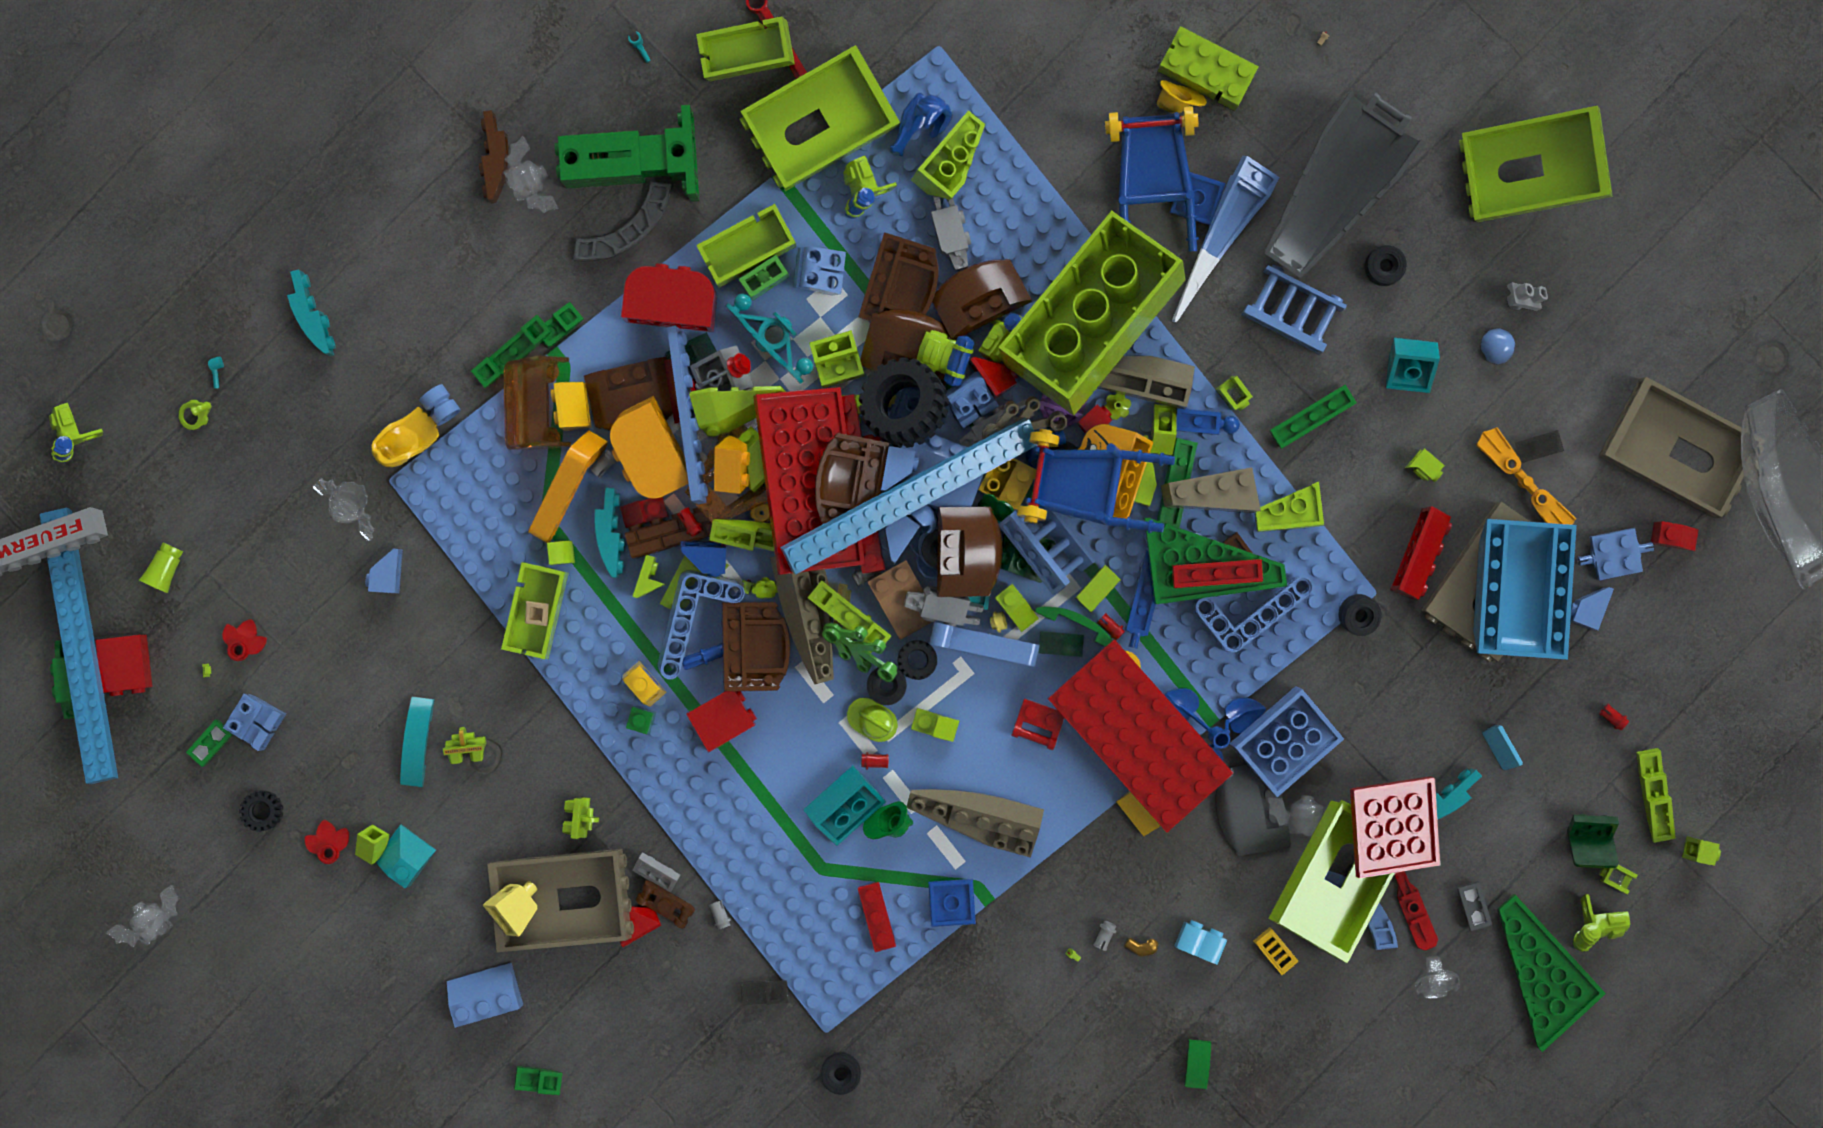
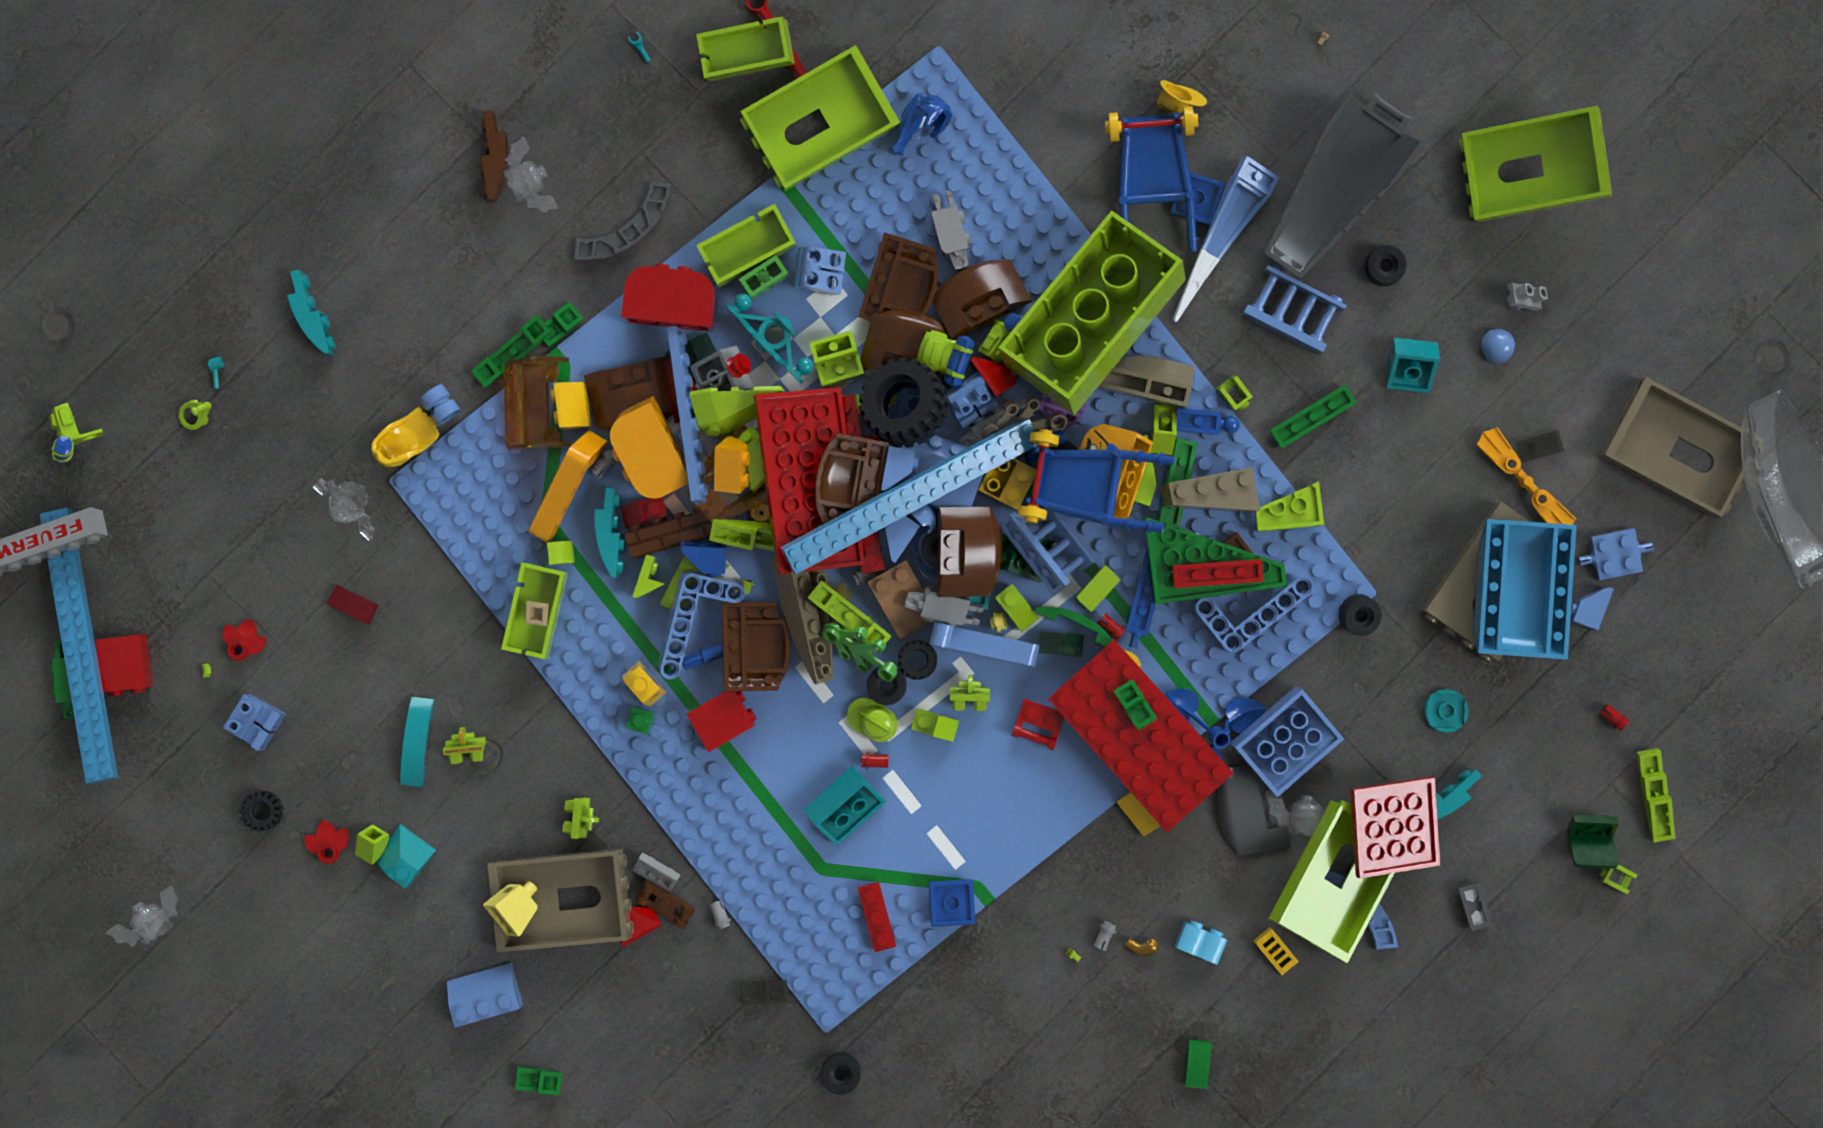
lime plant [139,542,183,593] -> none
green piece [186,719,233,767] -> none
medium blue slope [365,549,403,593] -> none
green brick [555,105,700,202] -> none
red pin [677,507,703,537] -> none
lime plant [751,577,778,599] -> none
lime piece [843,156,897,219] -> none
green piece [863,801,913,840] -> none
dark tan wedge [907,789,1044,858] -> none
lime wedge [911,110,985,200] -> none
green plate [978,494,1014,522] -> none
red brick [1077,404,1112,434] -> none
lime plant [1105,393,1131,420] -> none
lime piece [1158,26,1259,111] -> none
red slope [1390,506,1452,600] -> none
red piece [1394,871,1439,951] -> none
lime window [1404,448,1445,482] -> none
clear tile [1415,956,1461,998] -> none
medium azure slope [1482,725,1523,770] -> none
green wing [1497,894,1606,1052] -> none
lime piece [1573,894,1630,952] -> none
red slope [1651,521,1699,551] -> none
lime slope [1682,836,1721,866] -> none
none -> dark red slope [327,584,379,625]
none -> lime hips [950,675,990,711]
none -> green slope [1113,679,1157,732]
none -> teal tile [1423,689,1469,733]

